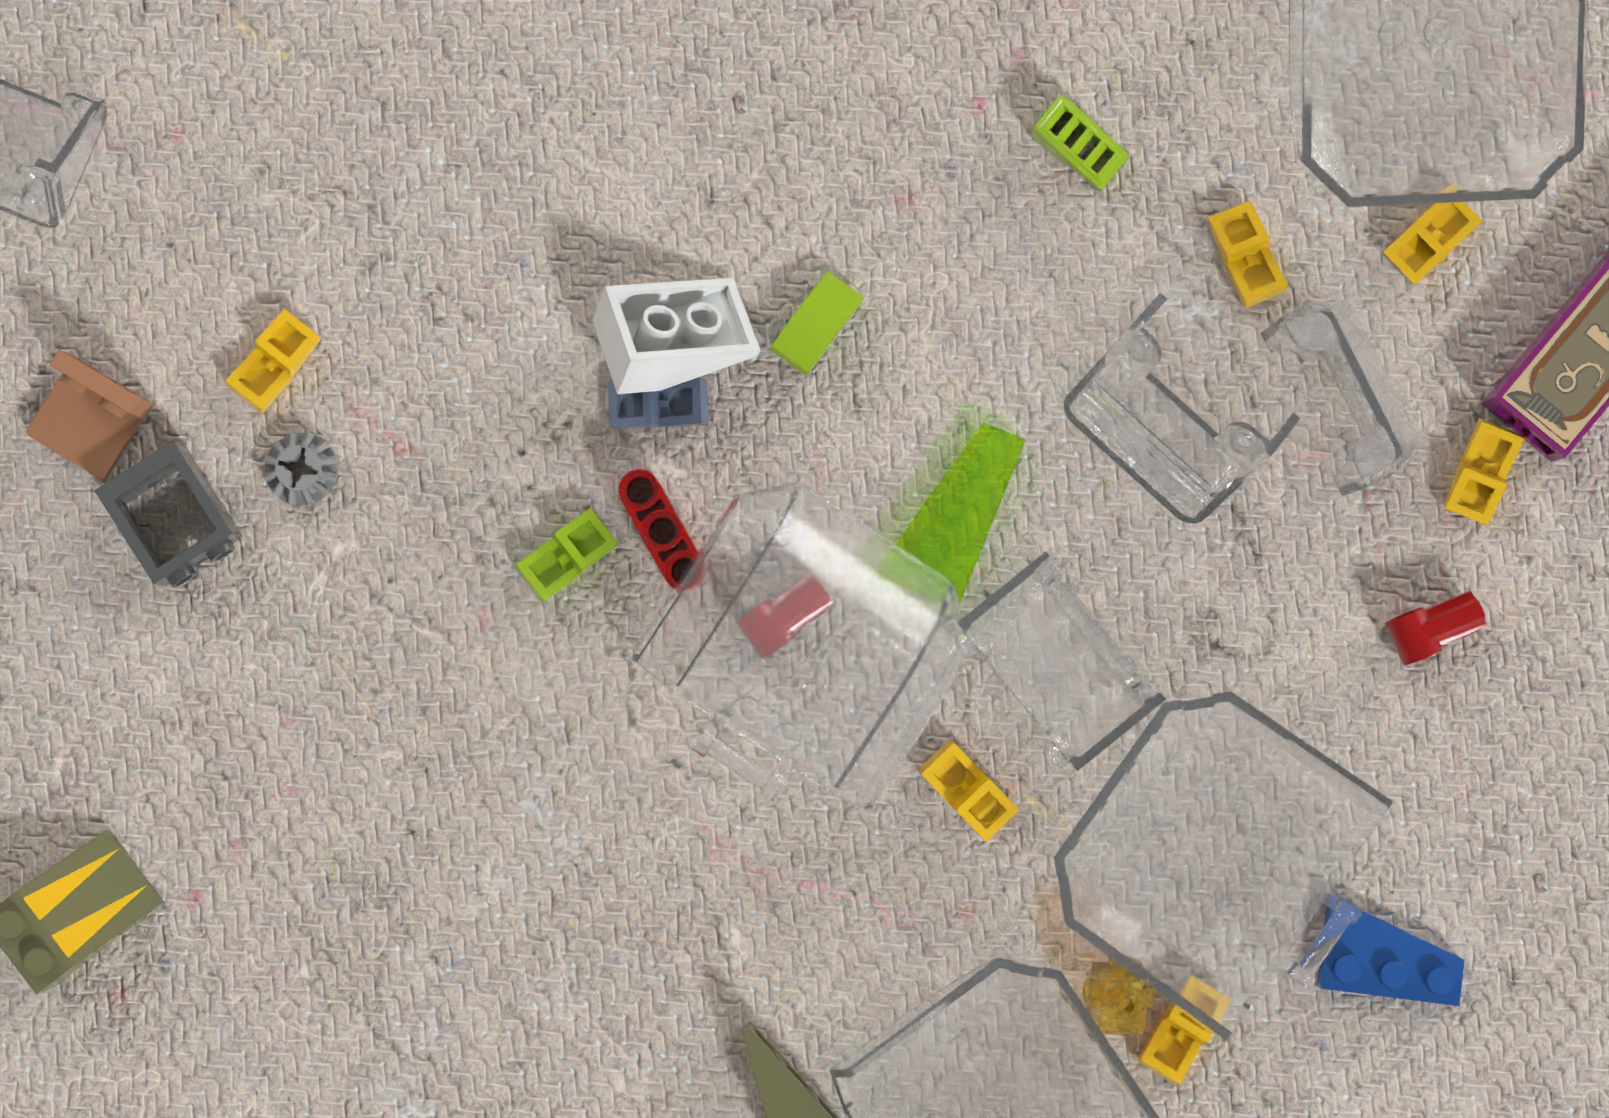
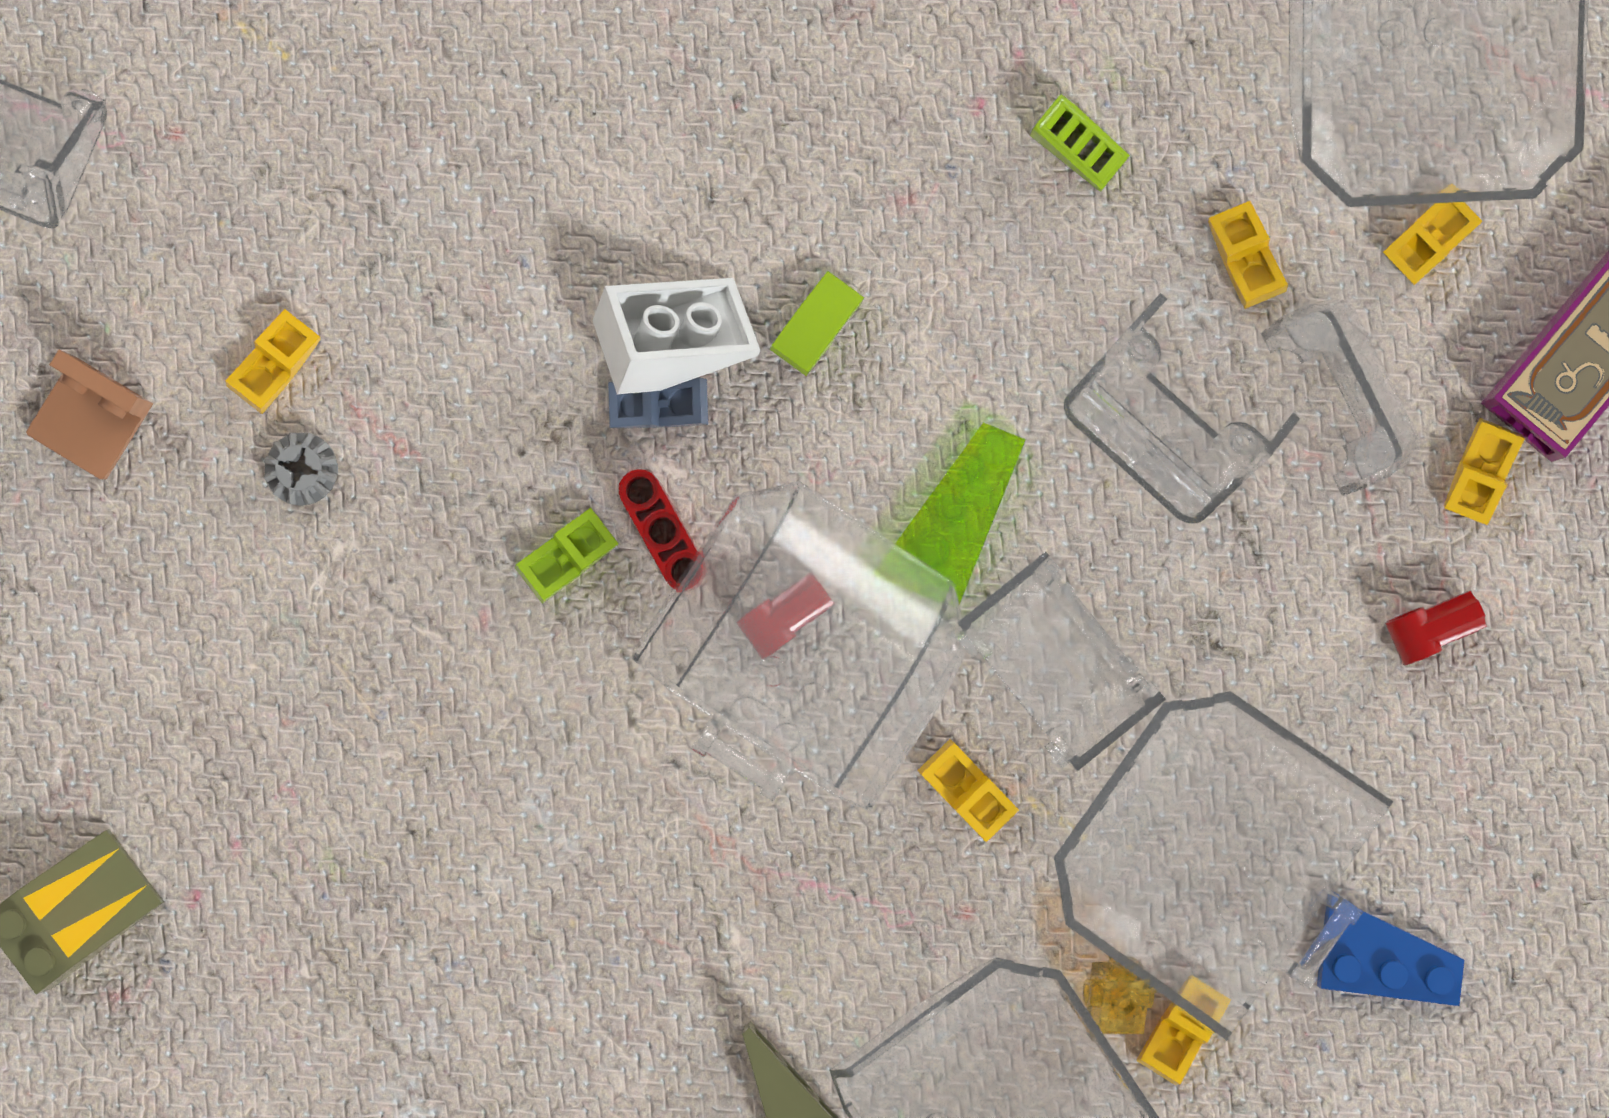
dark grey window [95,440,243,588] -> none

